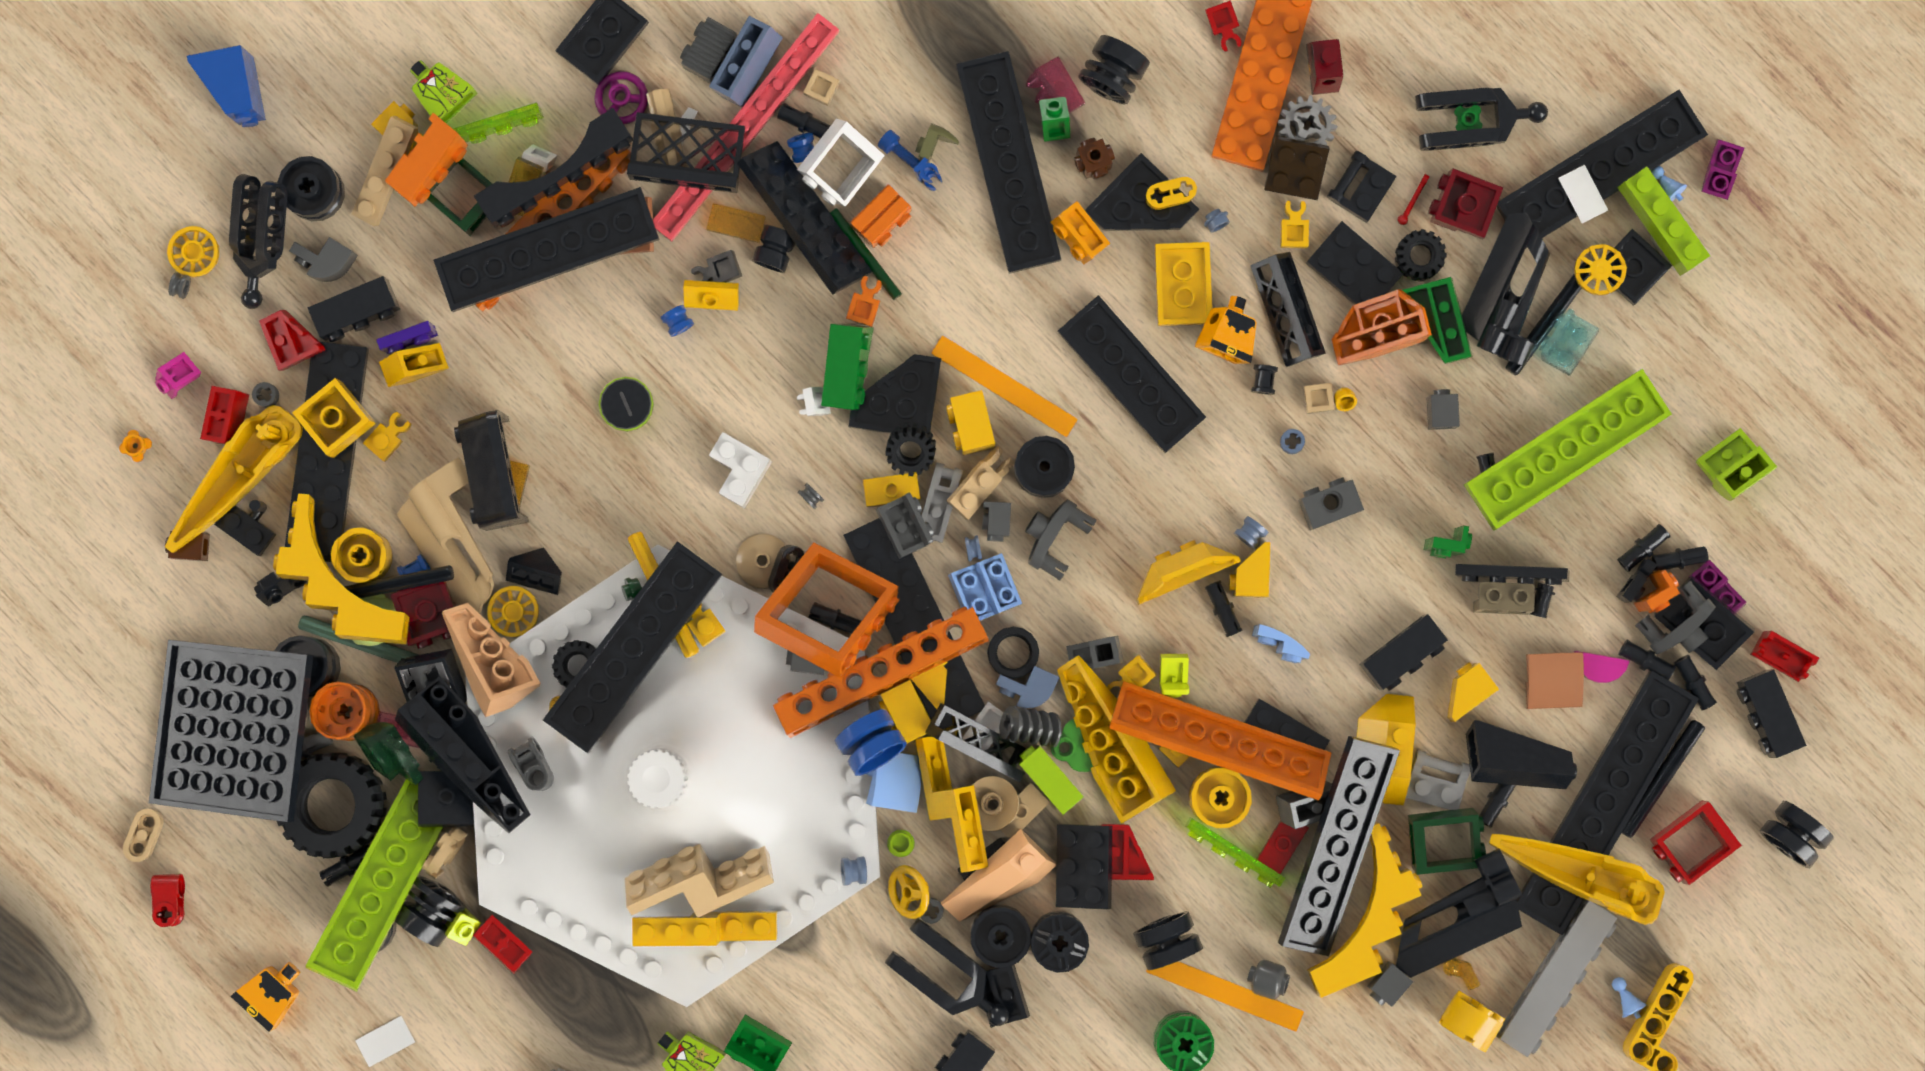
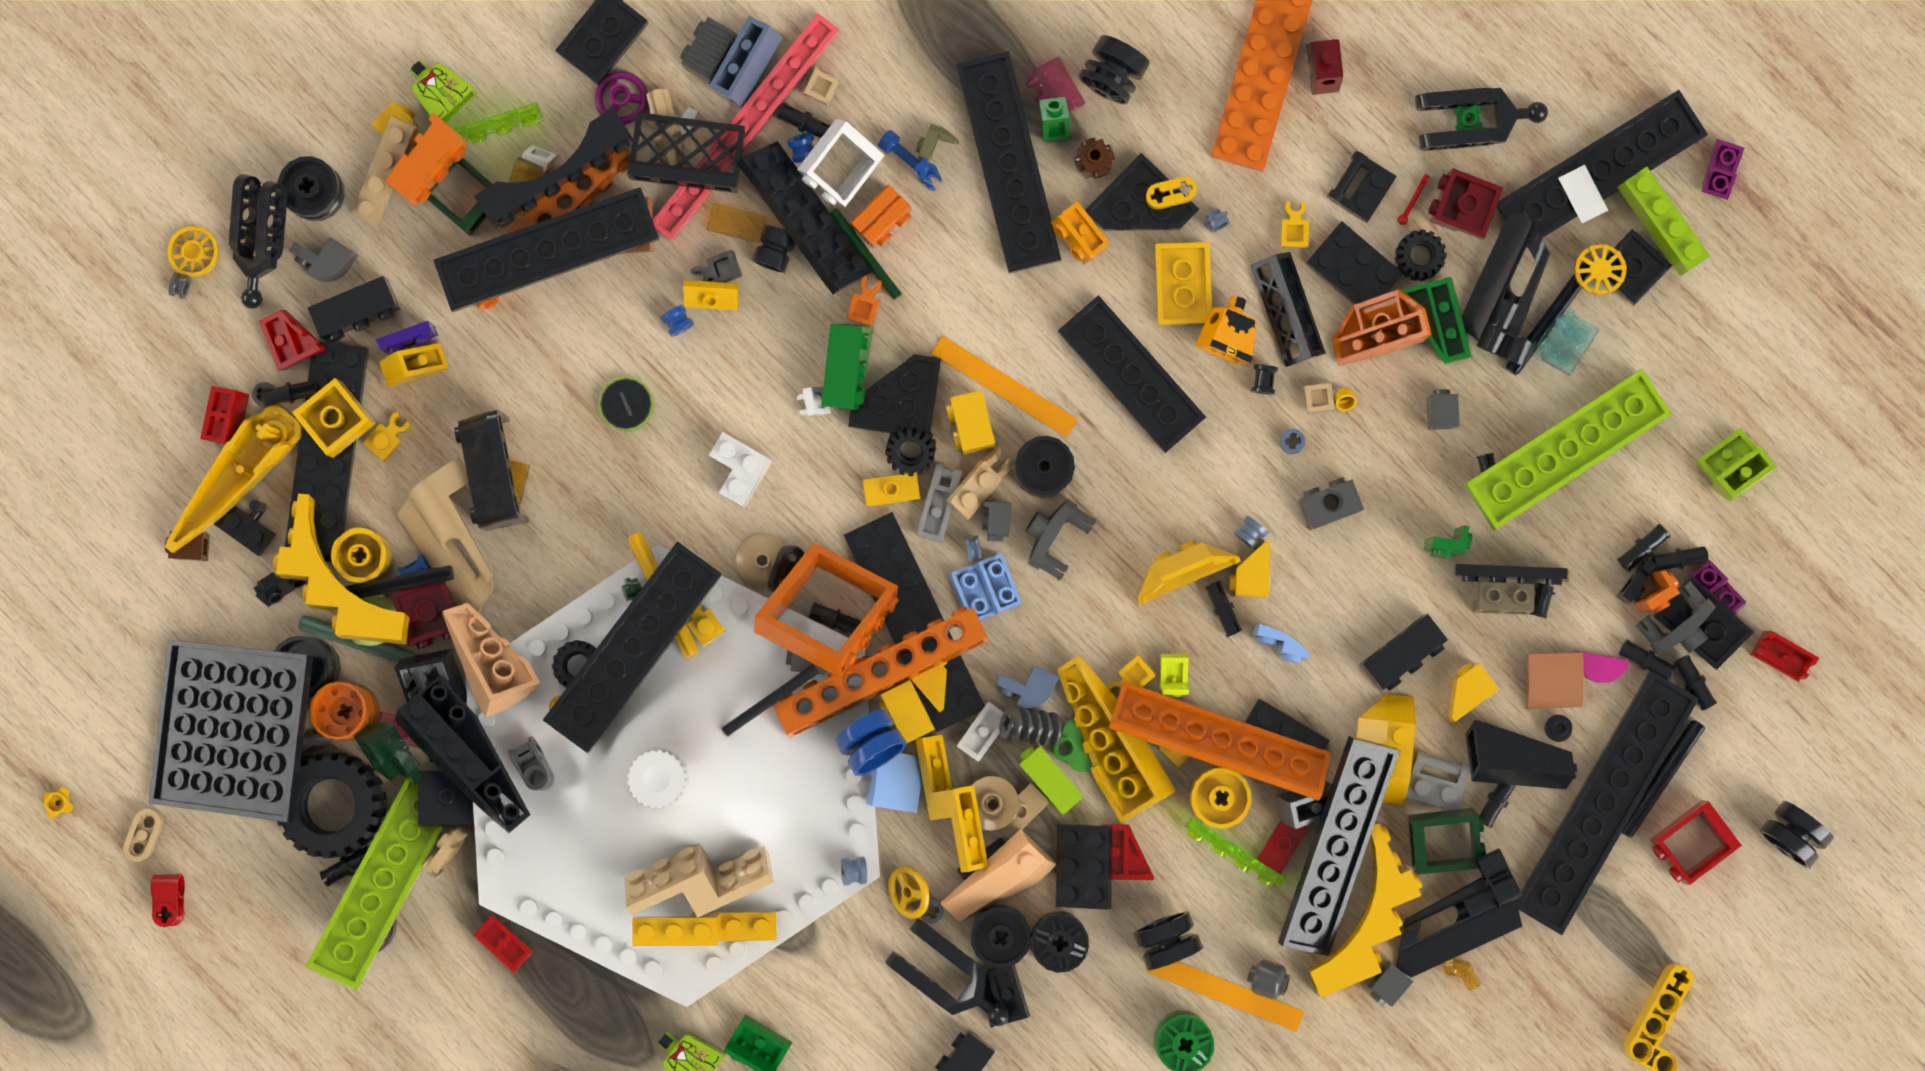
light orange plate [119,430,152,462] -> none
dark pink bracket [155,352,201,399] -> none
blue slope [187,45,266,127] -> none
light orange torso [230,962,301,1032] -> none
white sticker [355,1016,415,1067] -> none
black wheel [395,875,466,947] -> none
neon yellow bracket [445,908,481,946] -> none
yellow wheel [487,586,539,637] -> none
black slope [505,548,562,595] -> none
dark grey bush [798,483,824,509] -> none
dark grey bracket [876,492,934,559] -> none
lime plate [887,830,915,857] -> none
fence [925,703,1026,782] -> none
black tyre [987,626,1039,679] -> none
dark grey brick [1066,636,1124,669] -> none
red plate [1205,0,1242,52] -> none
dark brown plate [1264,136,1330,201] -> none
light grey gear [1277,95,1337,146] -> none
yellow brick [1438,990,1505,1053] -> none
yellow piece [1489,834,1665,925] -> none
light grey brick [1496,899,1617,1057] -> none
light blue piece [1611,977,1647,1019] -> none
light blue piece [1651,166,1687,202] -> none
black brick [1737,669,1807,758] -> none
none -> yellow plate [42,787,74,818]
none -> black axle [262,380,319,407]
none -> black bar [722,664,820,736]
none -> black plate [1544,715,1572,742]

